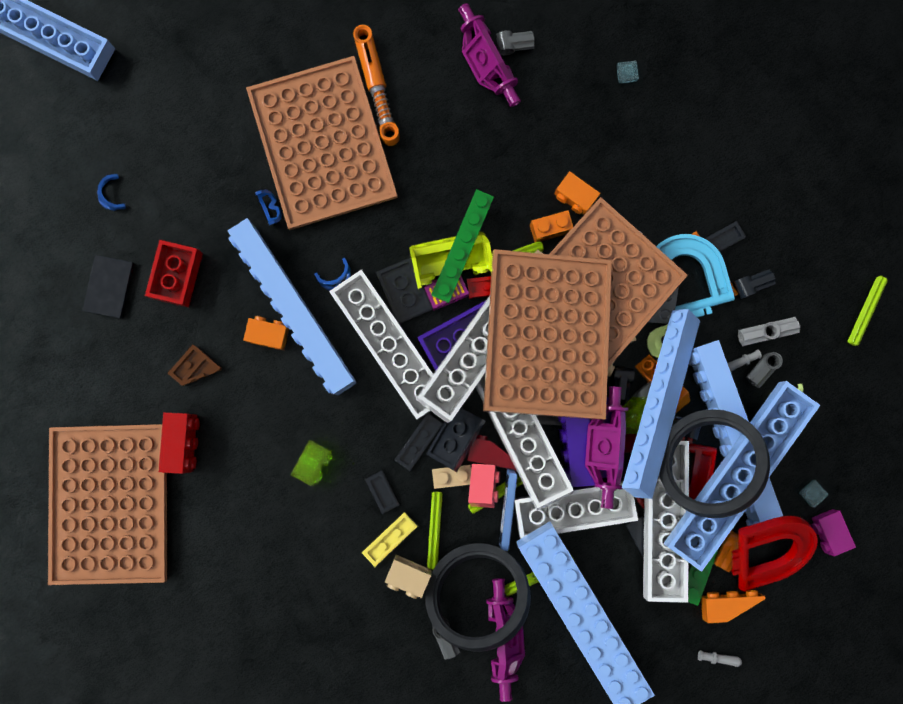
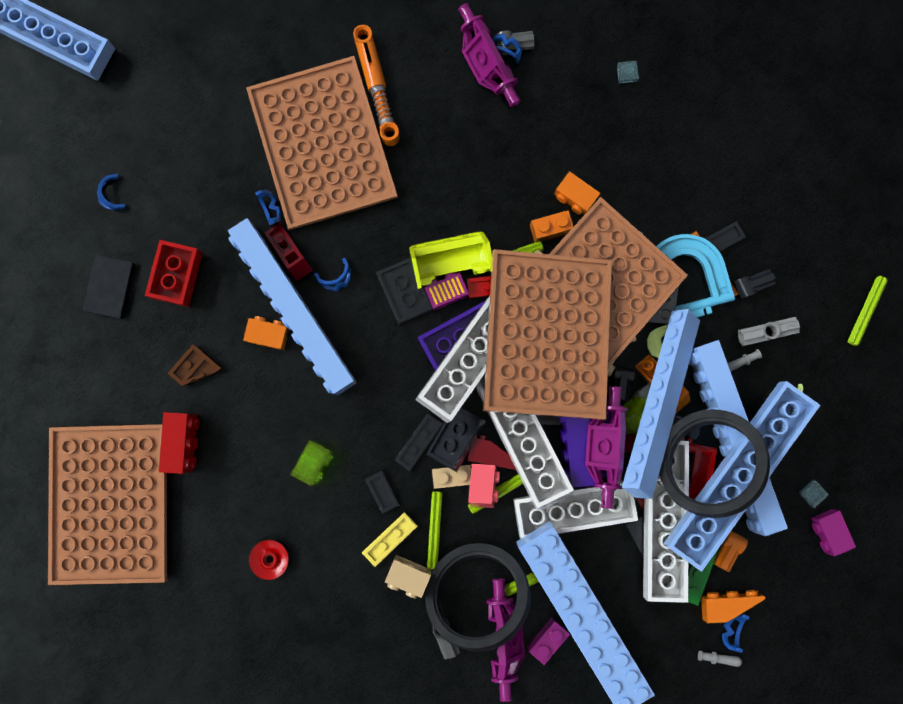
white brick [329,270,433,420] -> none
green plate [431,189,494,303] -> none
medium blue tile [499,469,517,551] -> none
red piece [731,516,818,591] -> none
dark grey piece [745,352,783,388] -> none
none -> red dish [249,540,289,580]
none -> dark red slope [264,223,313,281]
none -> blue helmet [492,34,522,64]
none -> magenta brick [527,617,570,665]
none -> blue helmet [722,614,750,653]

